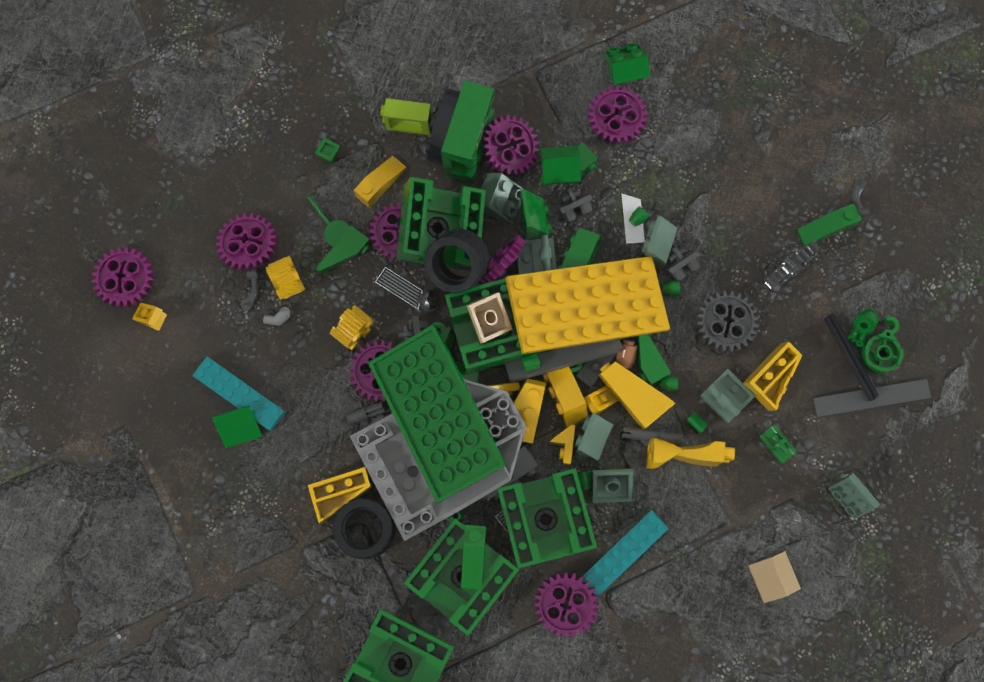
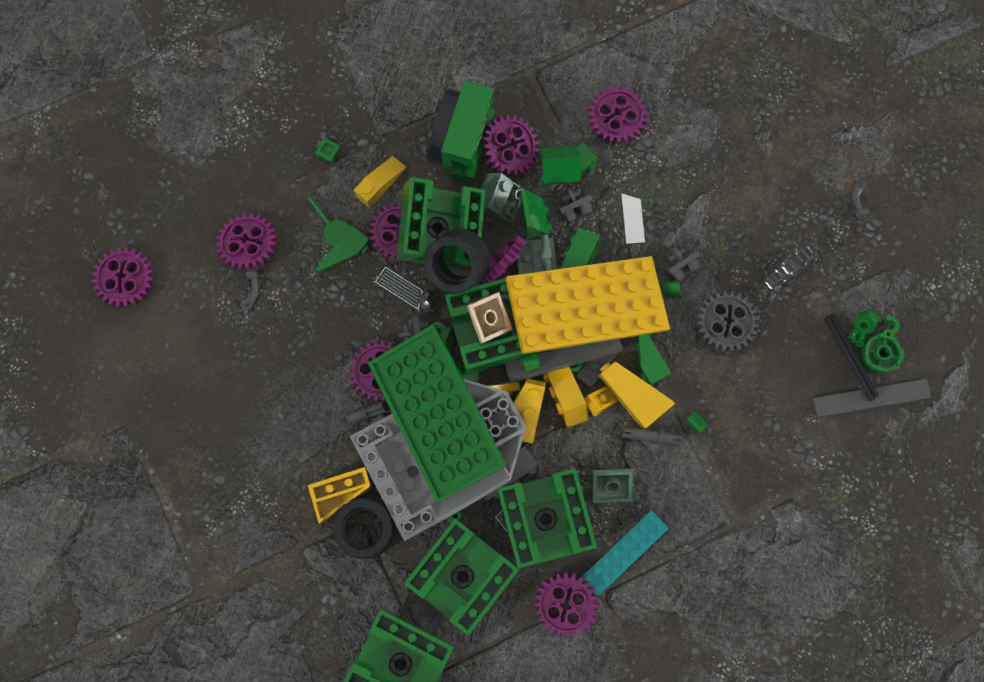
yellow slope [132,302,167,331] -> none
teal piece [192,357,286,432] -> none
green piece [212,405,263,448] -> none
light grey arm [263,307,291,326] -> none
yellow brick [266,256,305,300] -> none
yellow brick [330,305,374,351] -> none
lime window [381,98,433,135] -> none
green slope [461,525,486,590] -> none
yellow slope [549,425,575,466] -> none
sand green slope [574,413,613,462] -> none
green hose [577,470,592,490] -> none
green slope [604,43,650,85] -> none
nougat brick [616,339,638,368] -> none
green hose [629,206,649,227] -> none
sand green slope [641,216,677,268] -> none
yellow hips [646,438,735,469] -> none
green hose [661,376,678,391] -> none
sand green plate [700,369,755,424] -> none
yellow wedge [743,341,802,411] -> none
tan slope [748,551,801,603] -> none
green hips [759,424,797,464] -> none
green slope [797,203,862,246] -> none
sand green plate [828,473,880,519] -> none

